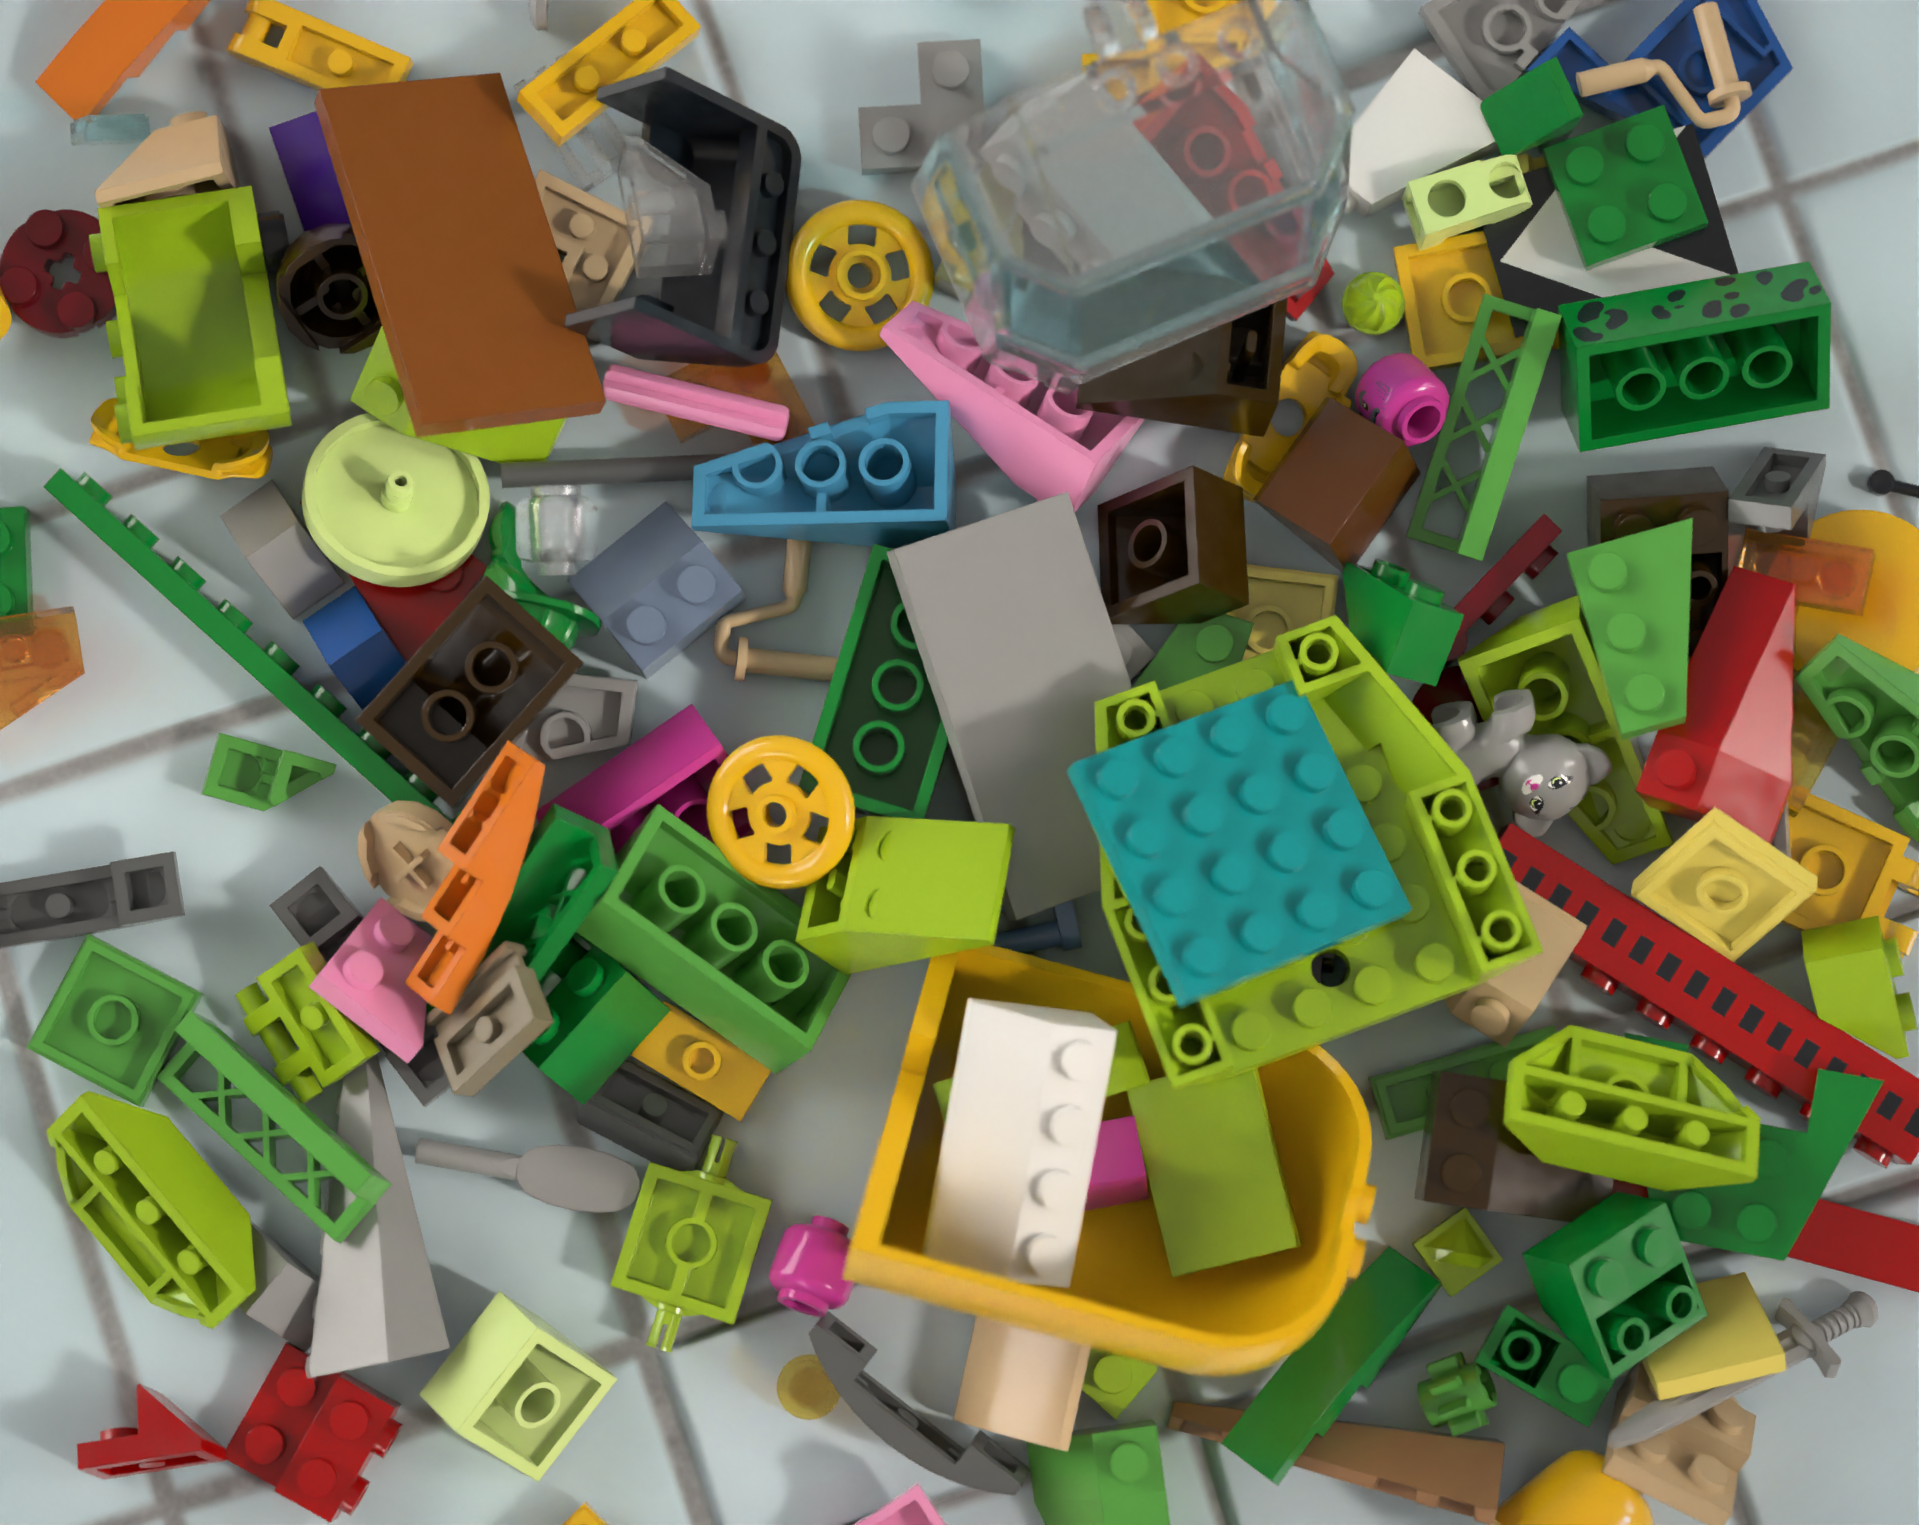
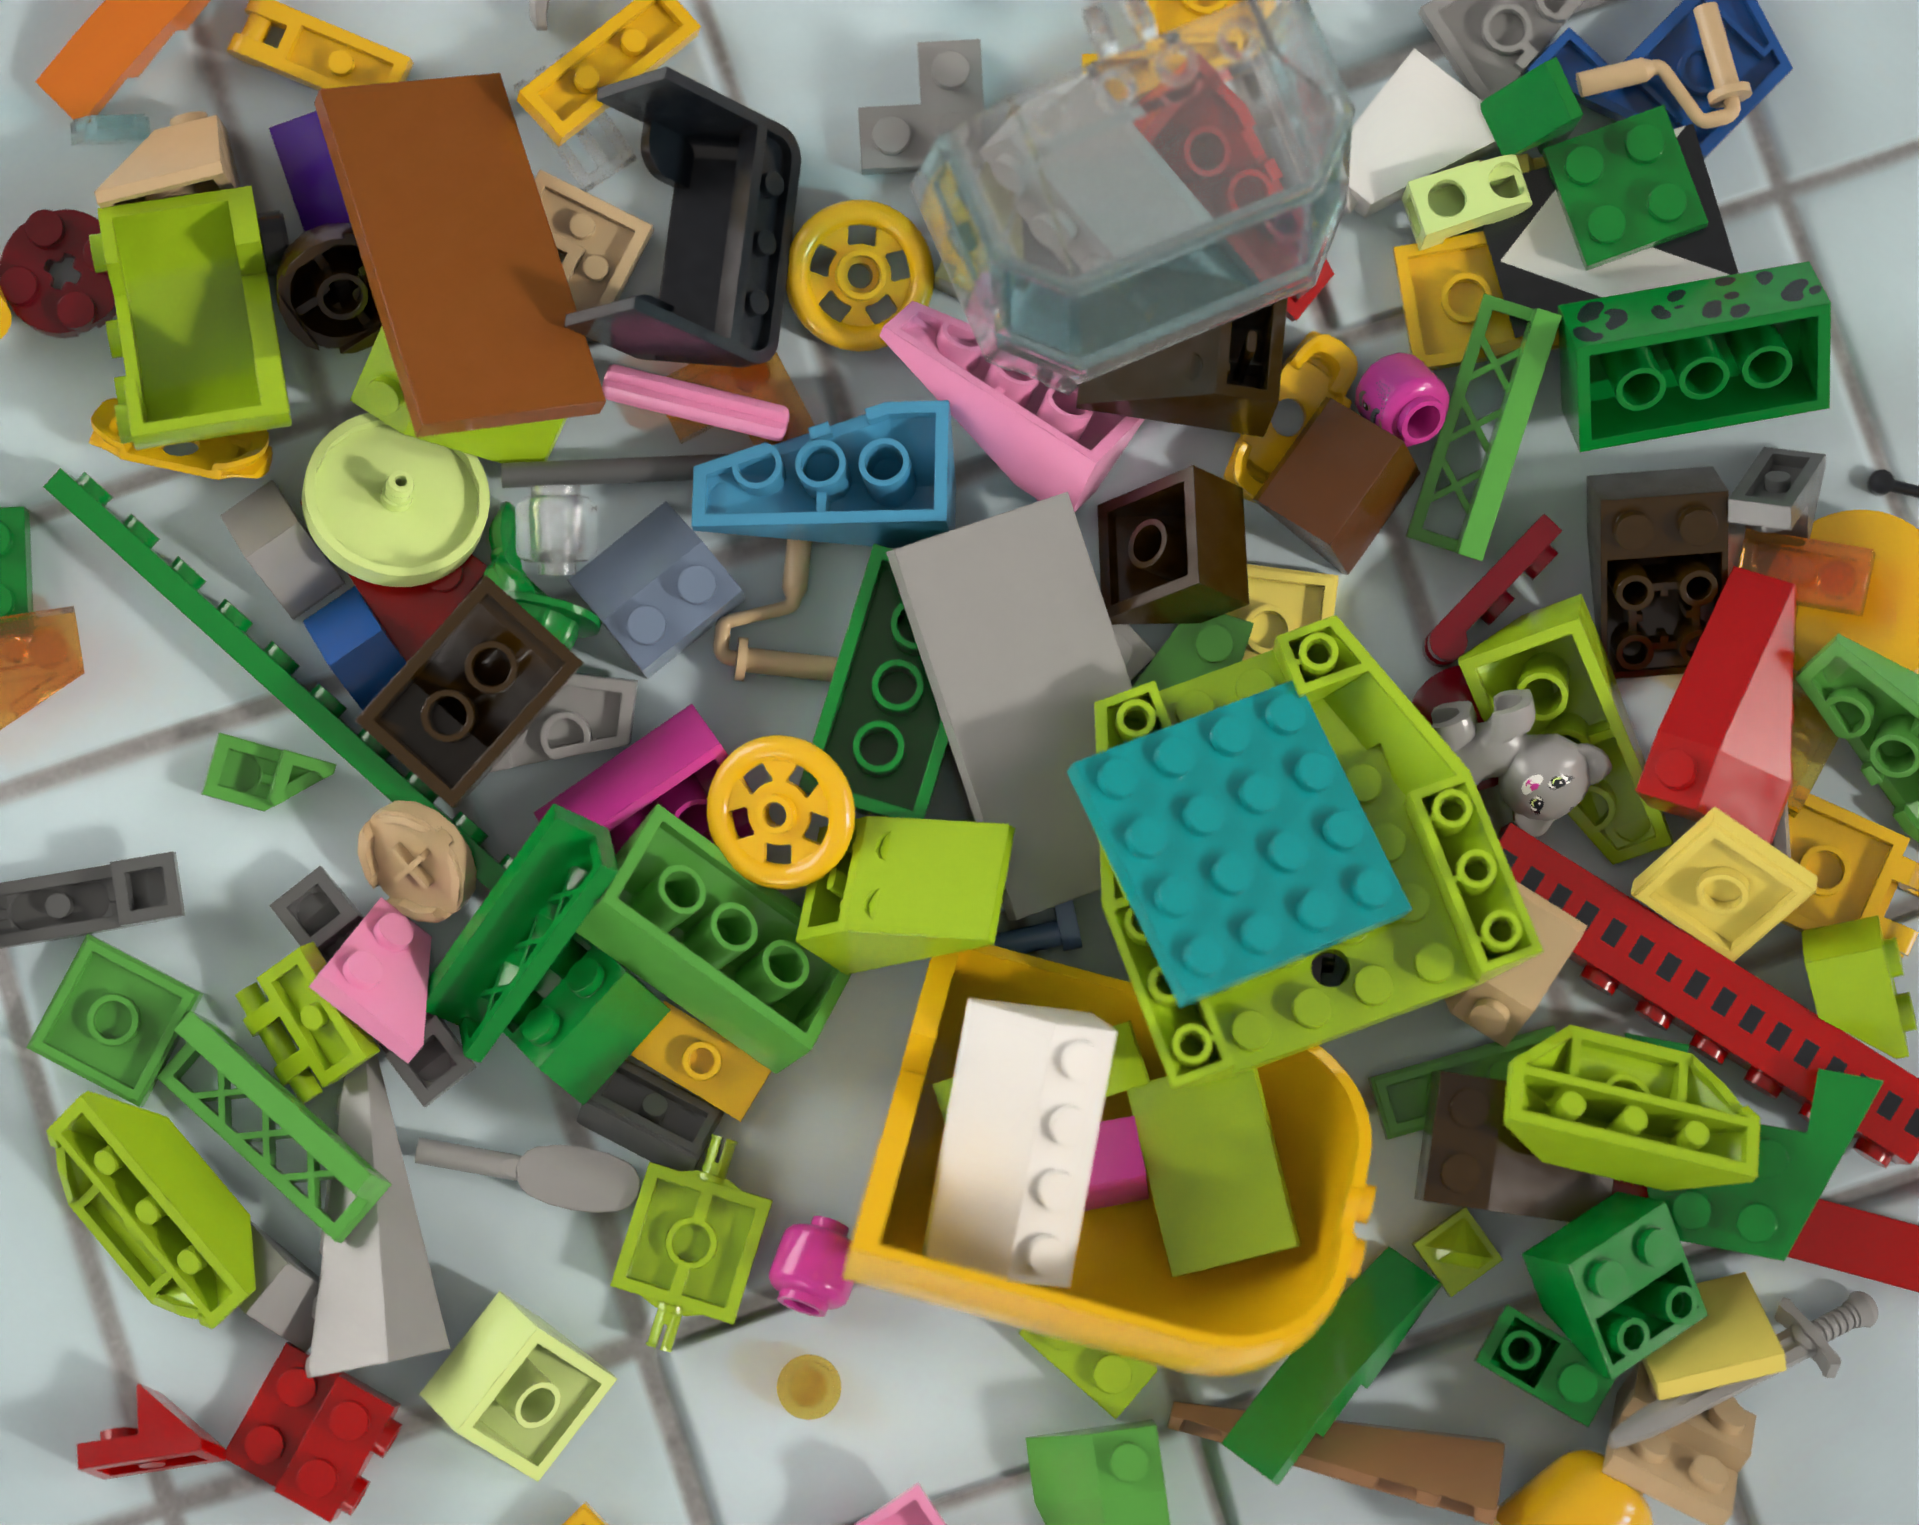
orange slope [404,741,546,1015] -> none
dark tan plate [425,941,554,1097] -> none
clear slope [617,136,728,279] -> none
dark grey slope [808,1311,1031,1495] -> none
tan slope [953,1316,1091,1451] -> none
lime plate [1341,272,1405,335] -> none
green slope [1342,559,1464,686] -> none
bright green gear [1417,1352,1498,1437] -> none
bright green wing [1567,518,1693,740] -> none

